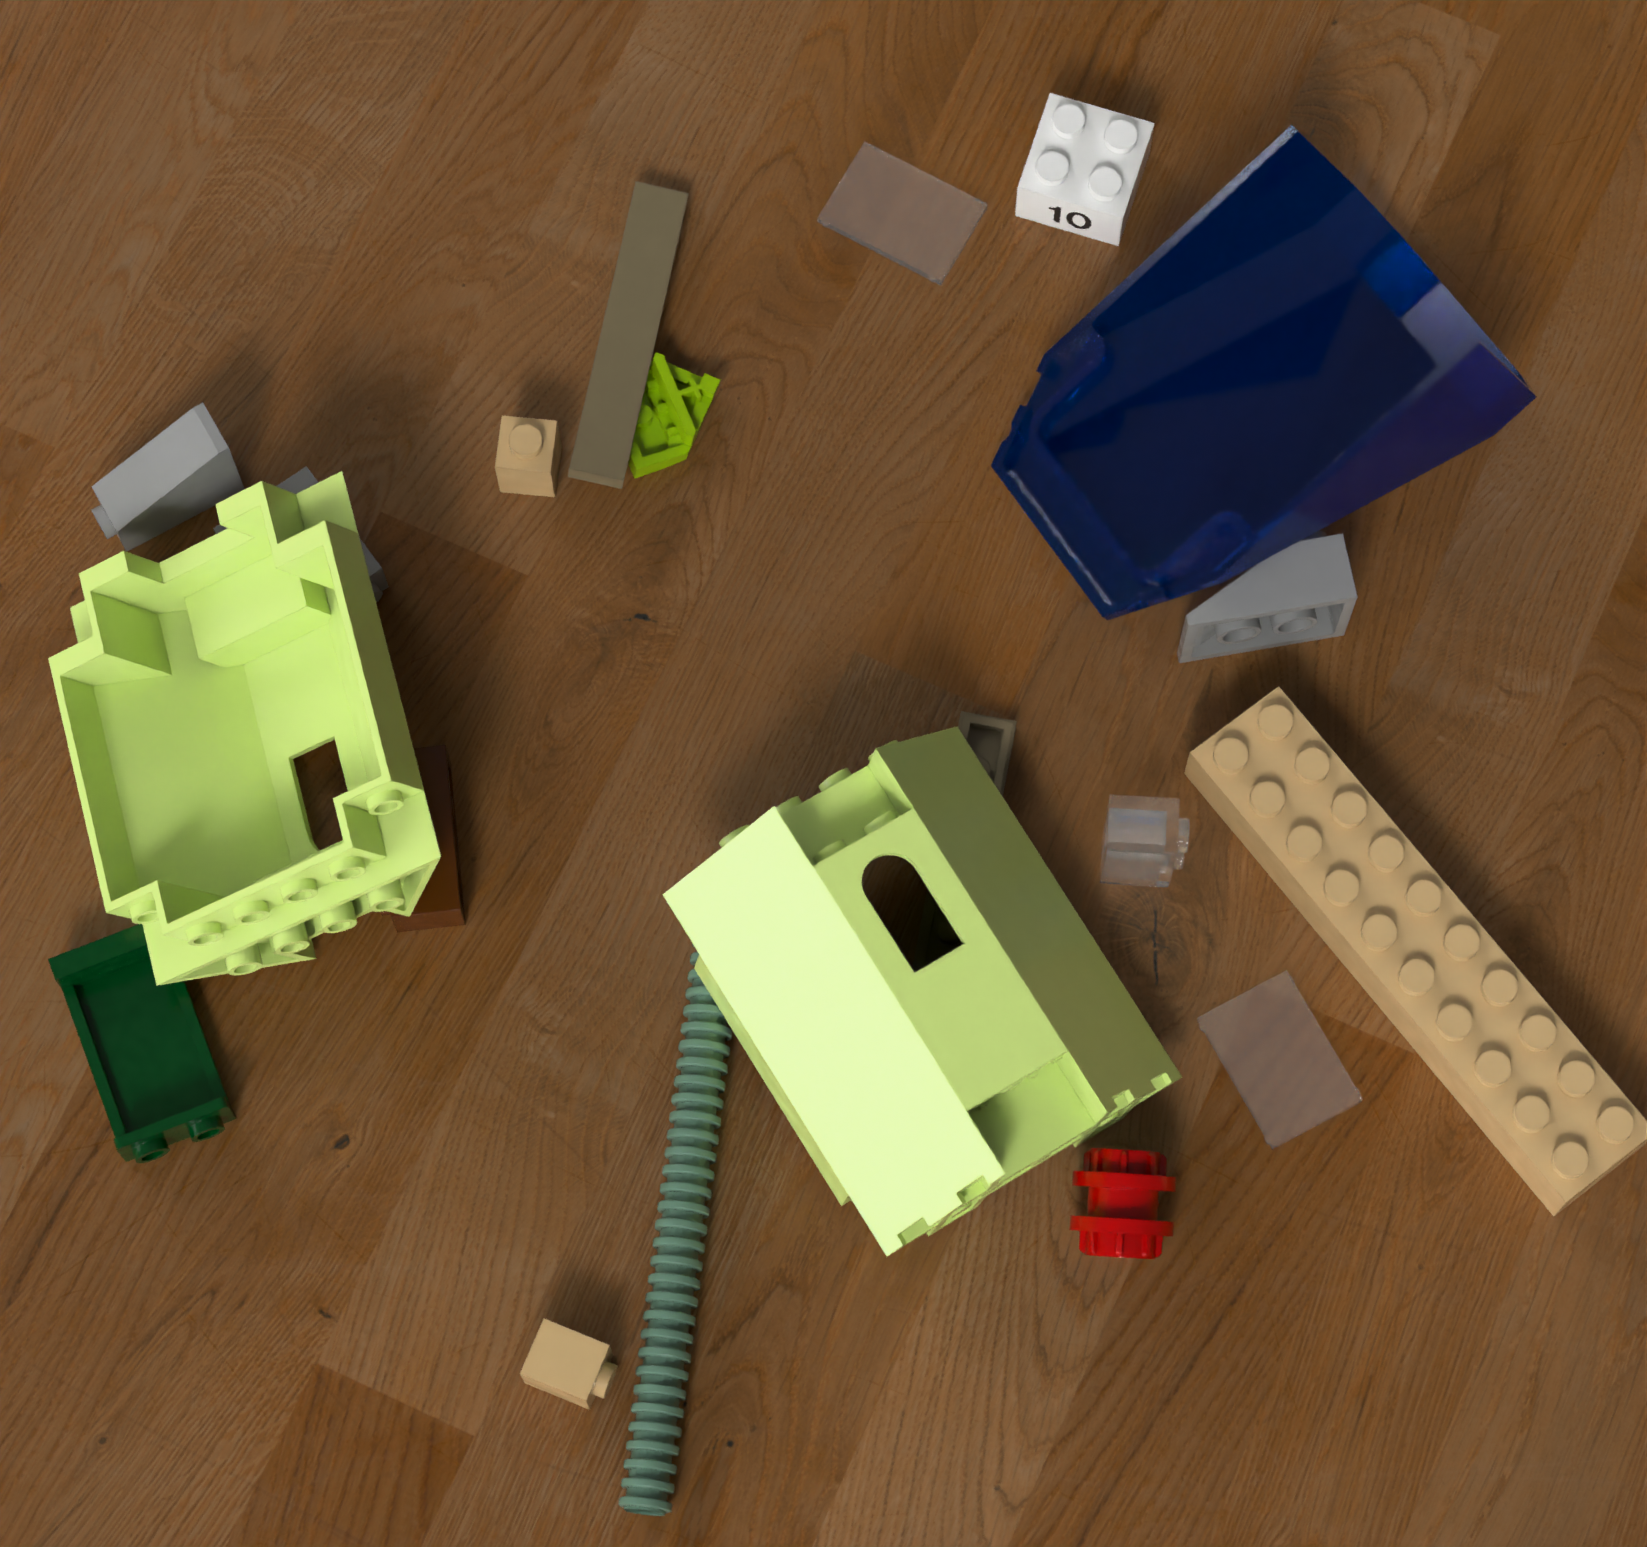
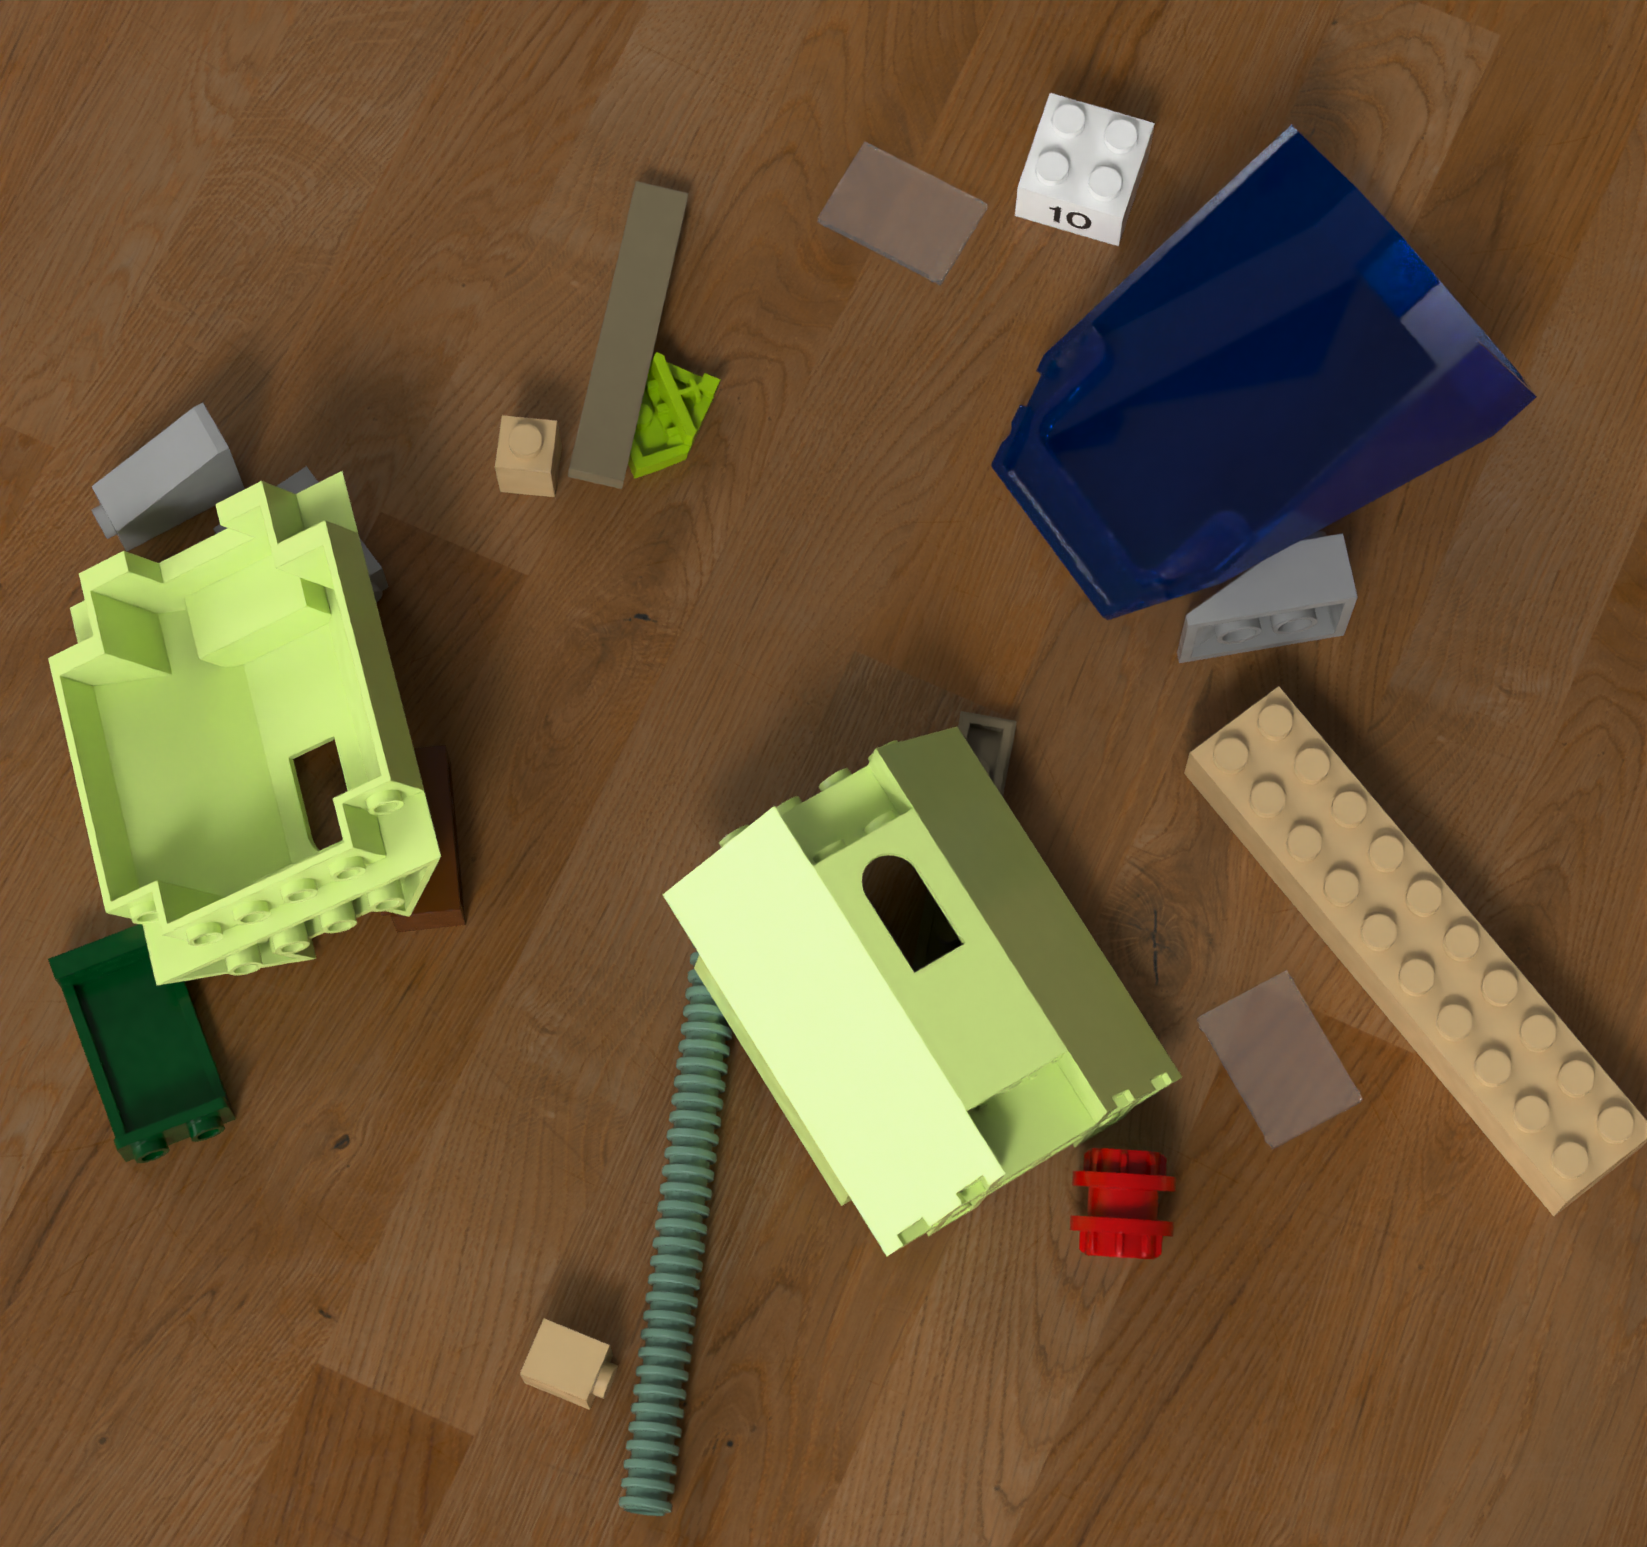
clear brick [1100,794,1190,887] -> none

